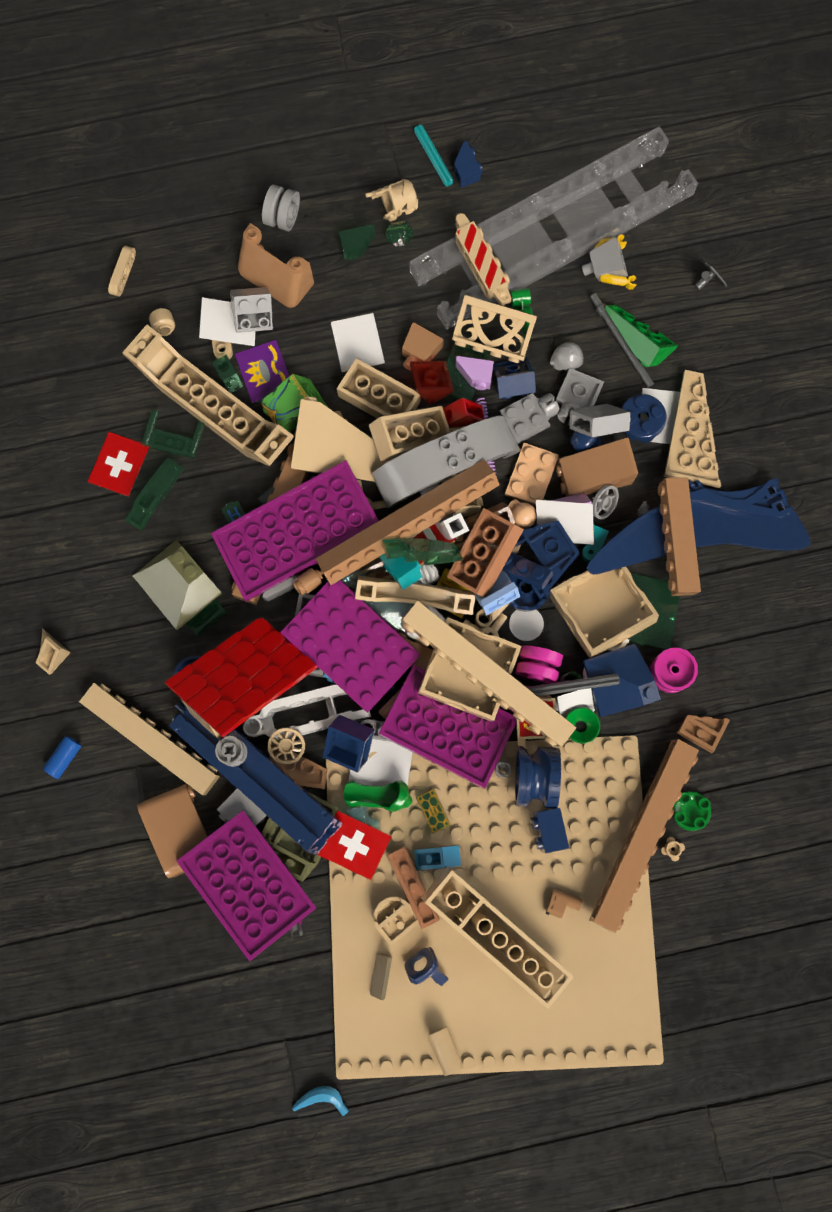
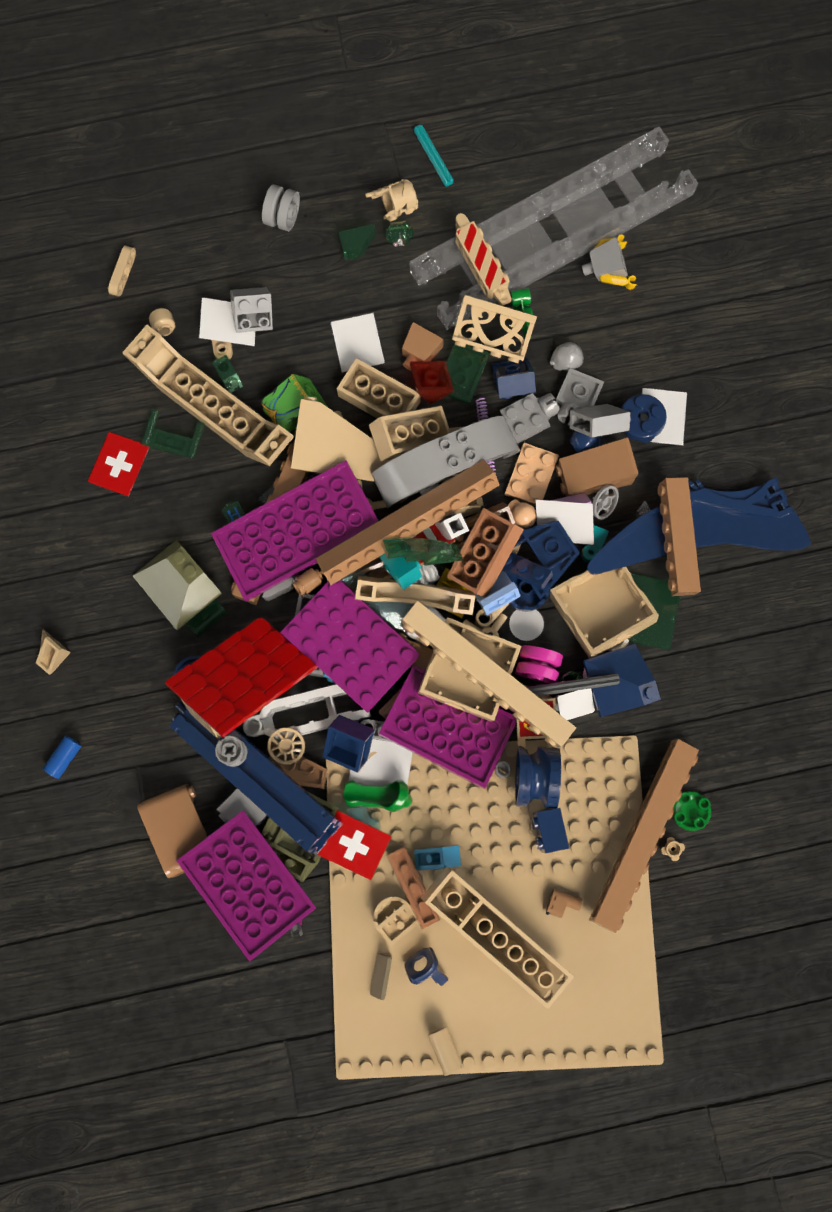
tan brick [79,683,220,795] -> none
clear green slope [125,458,184,531] -> none
dark purple sticker [235,340,289,403] -> none
medium nougat windscreen [238,223,314,308] -> none
dark azure piece [292,1086,349,1116] -> none
tile [416,789,450,834] -> none
red torso [443,398,485,428] -> none
dark blue slope [454,141,483,188] -> none
lavender slope [456,356,494,390] -> none
green piece [566,708,600,744] -> none
dark grey bar [590,293,654,388] -> none
green wedge [605,305,678,367] -> none
dark pink wheel [650,648,698,693] -> none
tan wing [664,370,721,488] -> none
medium nougat wing [677,715,730,753] -> none
dark grey shield [695,258,727,290] -> none

